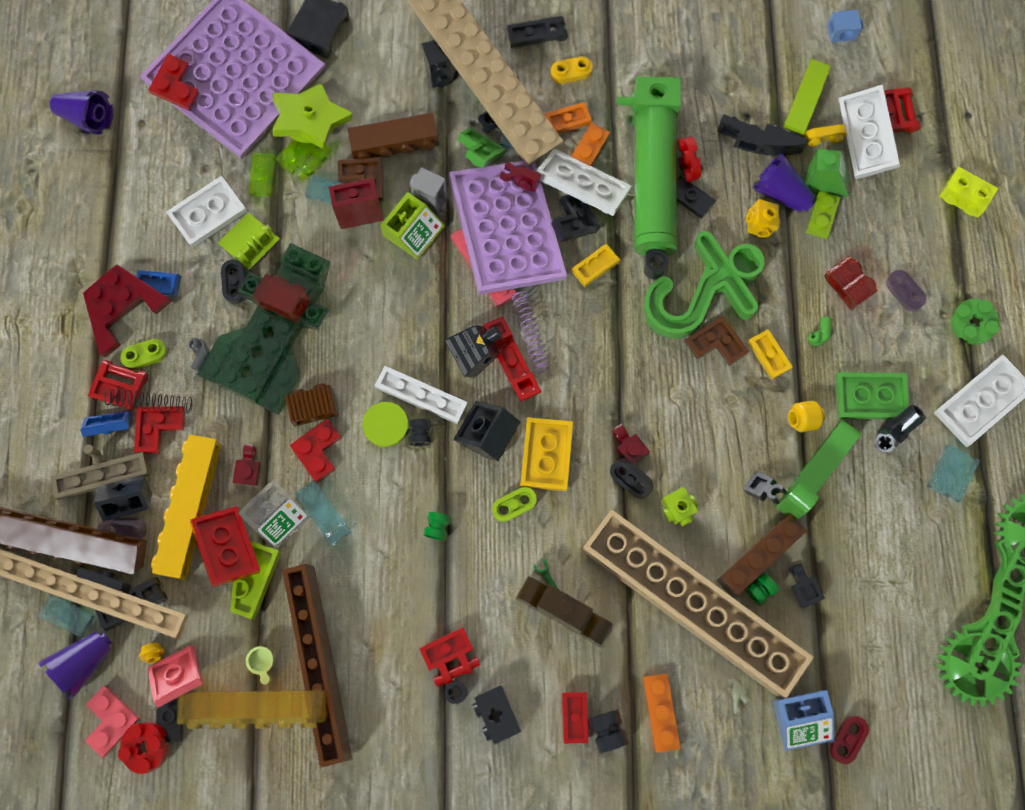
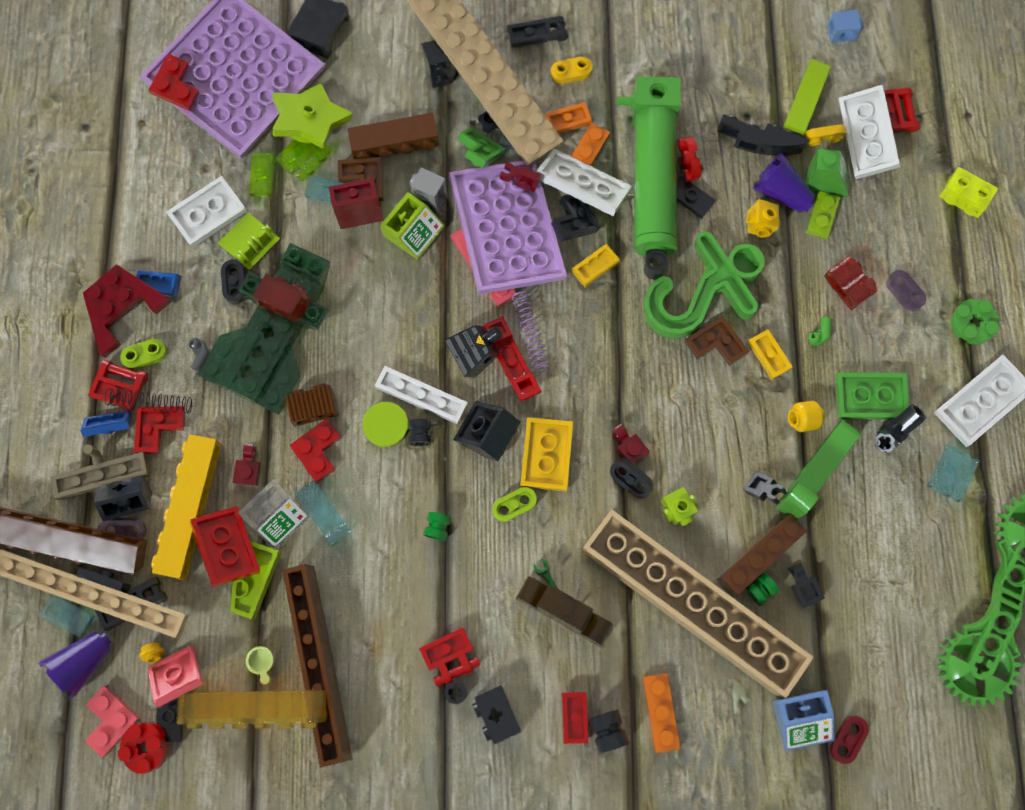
dark purple cone [49,90,114,135] -> none

